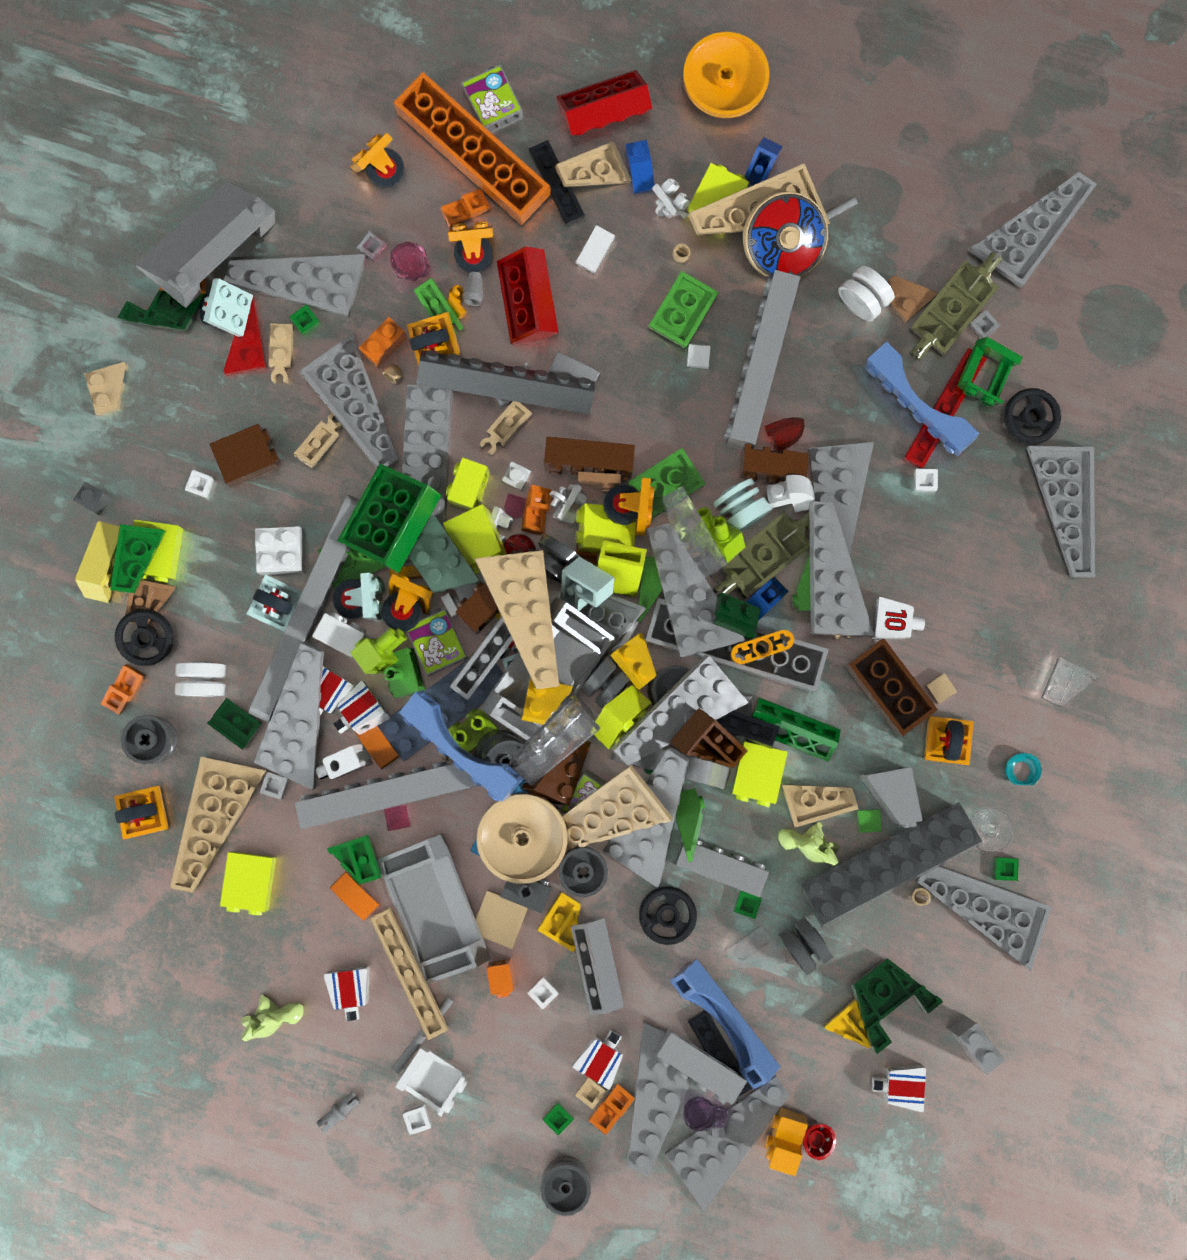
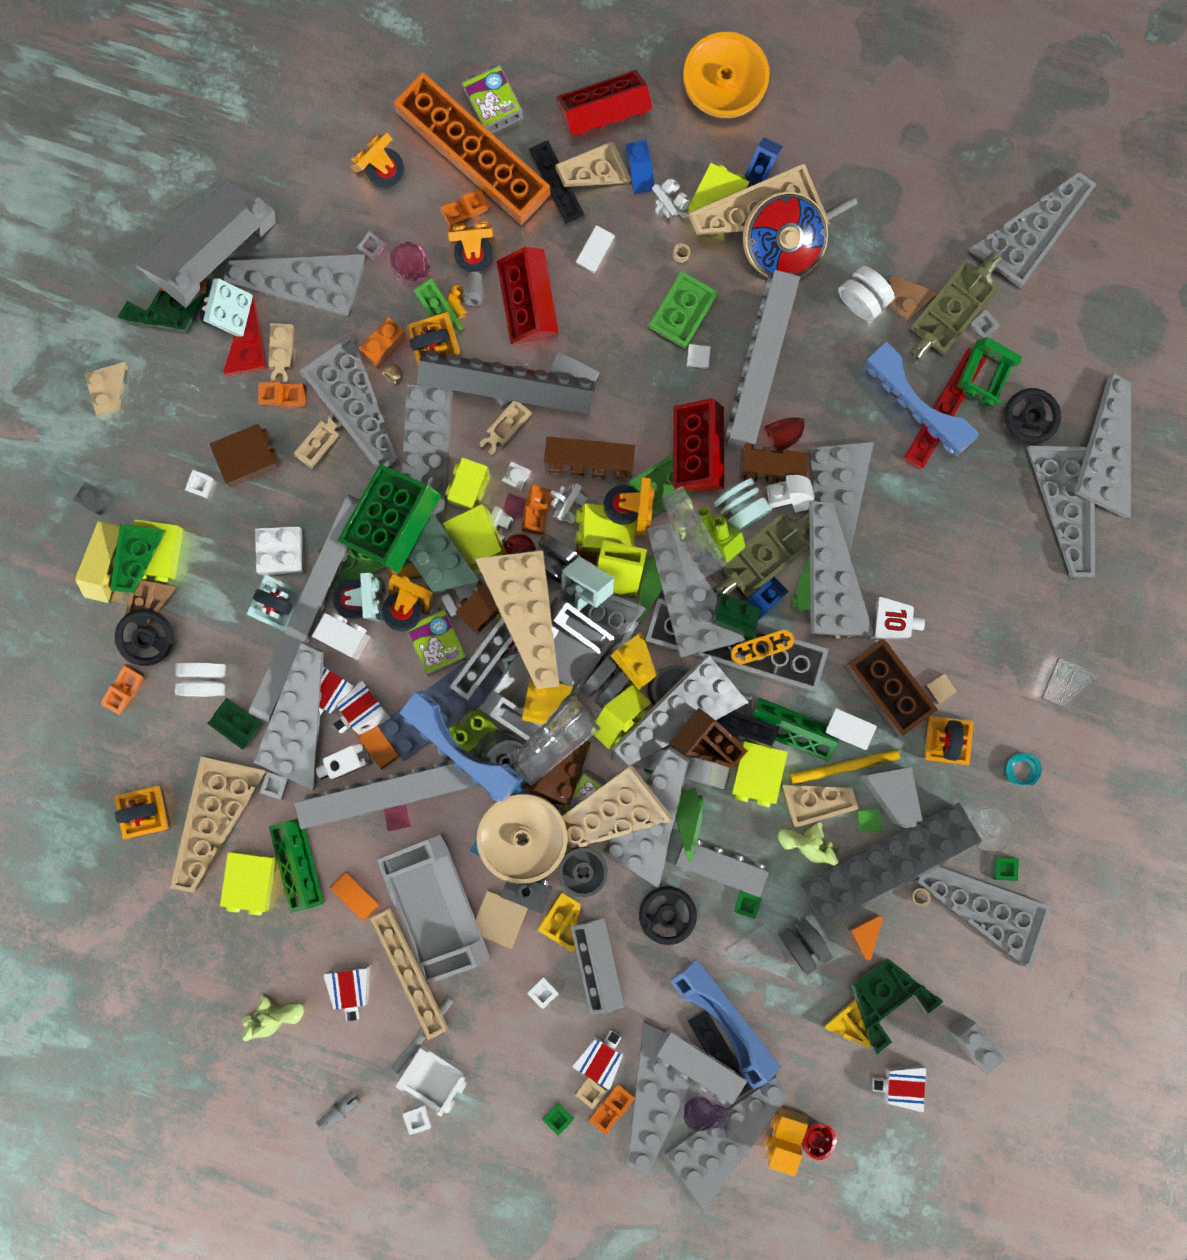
dark grey wheel [121,715,178,764] -> none
green tile [289,304,320,336] -> none
green wing [327,835,382,885] -> none
lime brick [350,628,407,674] -> none
bright green brick [383,648,426,698] -> none
orange brick [486,958,515,998] -> none
dark grey wheel [540,1157,591,1216] -> none
medium nougat wing [578,472,621,494] -> none
white tile [914,469,938,492] -> none
none -> orange slope [258,382,306,407]
none -> green fence [269,819,324,913]
none -> red slope [673,398,724,493]
none -> yellow piece [790,749,900,784]
none -> white panel [826,708,877,750]
none -> orange slope [848,914,884,961]
none -> light grey wing [1074,373,1131,519]

